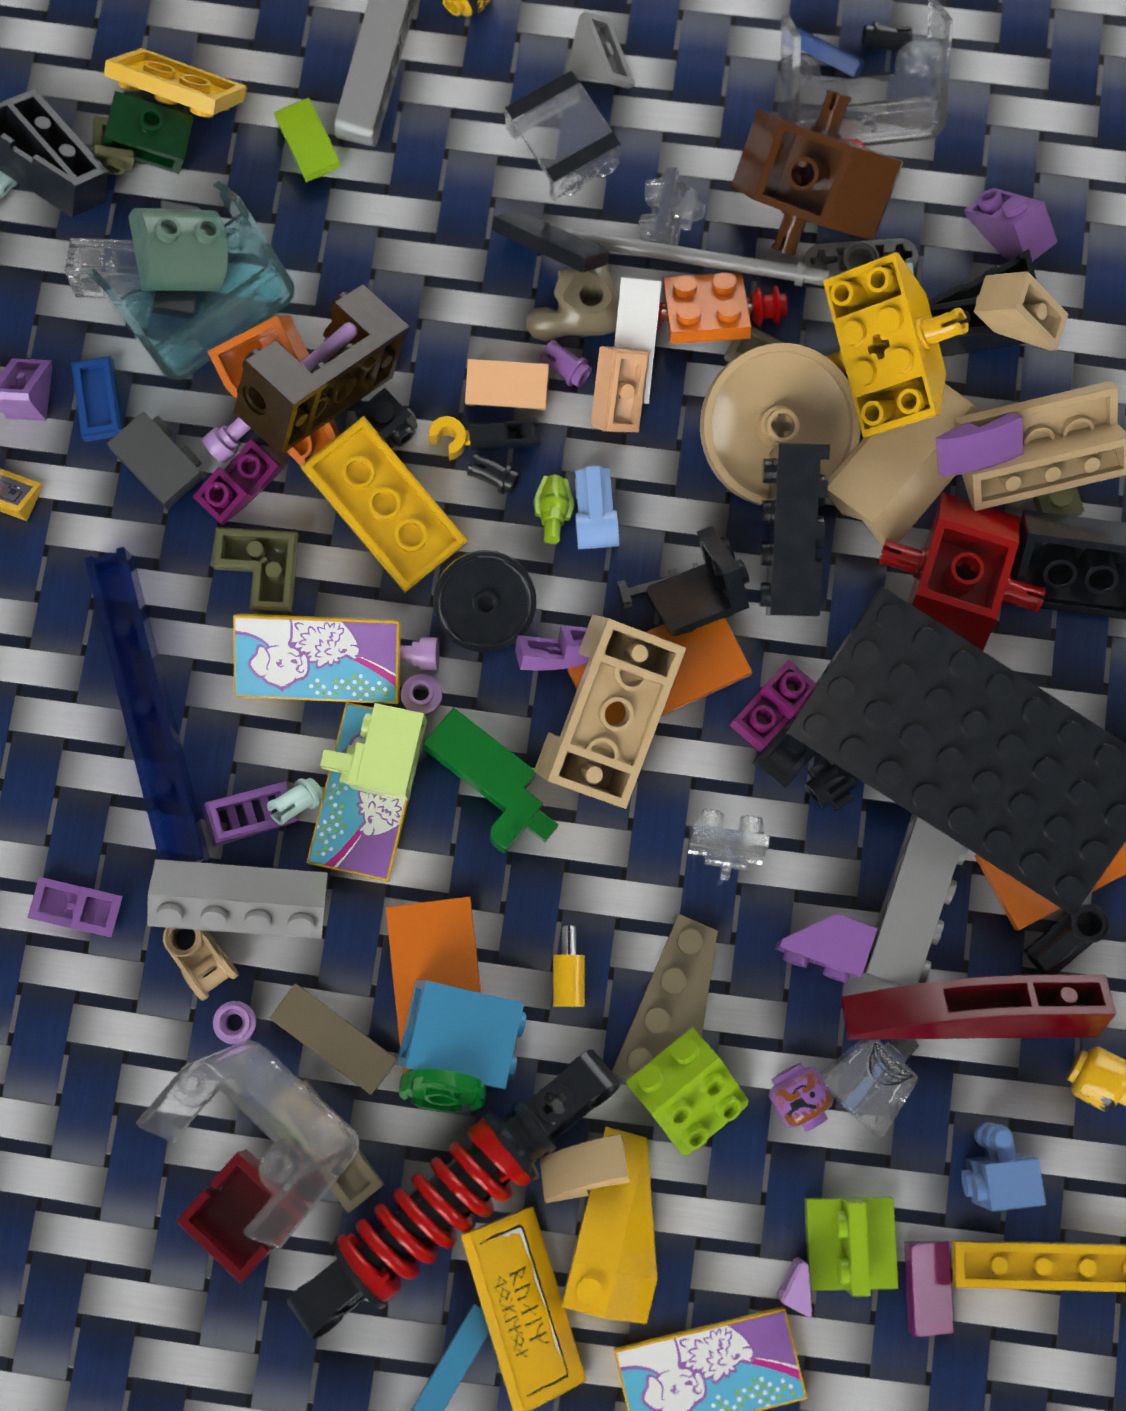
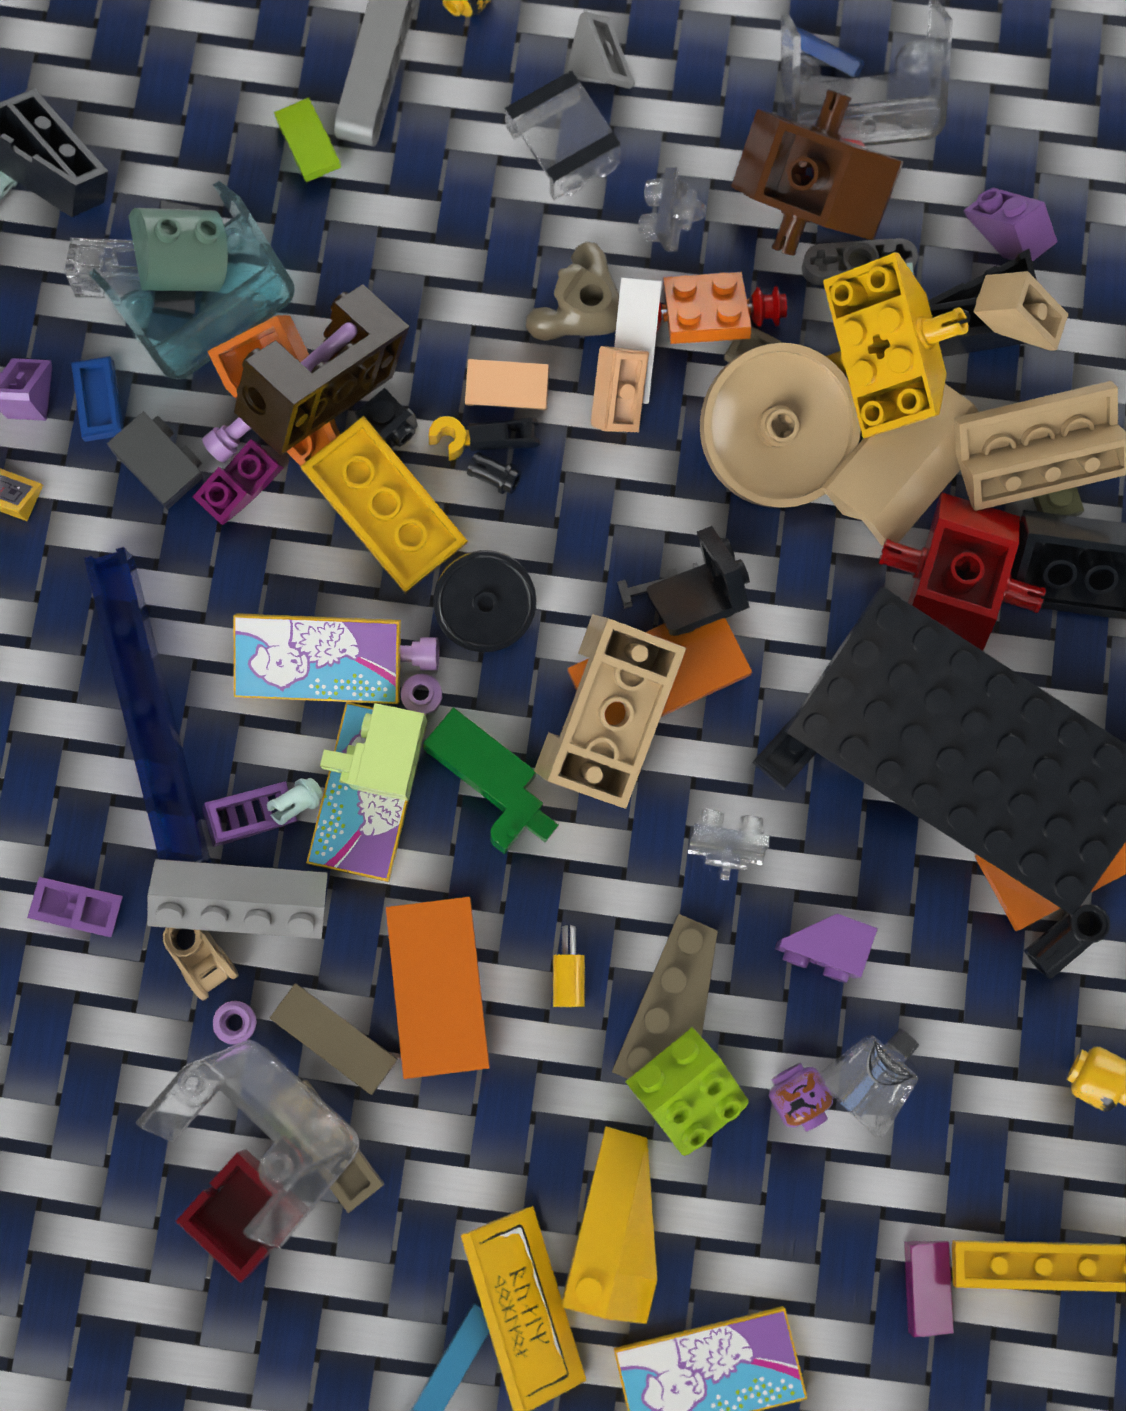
olive bracket [92,115,135,175] -> none
dark green brick [102,91,194,174] -> none
yellow plate [104,48,247,118] -> none
olive brick [212,527,299,616] -> none
piece [286,1049,621,1340] -> none
dark azure panel [396,979,526,1089] -> none
green tile [399,1069,486,1113] -> none
black tile [492,210,610,273] -> none
medium lavender slope [515,625,589,671] -> none
lime piece [533,475,574,544] -> none
medium lavender pin [539,340,592,387] -> none
tan slope [539,1134,630,1203] -> none
light grey bar [571,229,830,287] -> none
light blue piece [575,466,619,550] -> none
magenta slope [729,659,816,753] -> none
black wedge [759,443,830,617] -> none
lavender slope [777,1257,812,1318] -> none
black gear [804,758,857,812] -> none
lime bracket [804,1197,898,1296] -> none
dark red slope [841,975,1116,1040] -> none
black pin [861,21,913,54] -> none
light grey brick [862,815,968,987] -> none
medium lavender slope [936,412,1023,477] -> none
medium blue brick [961,1122,1046,1211] -> none

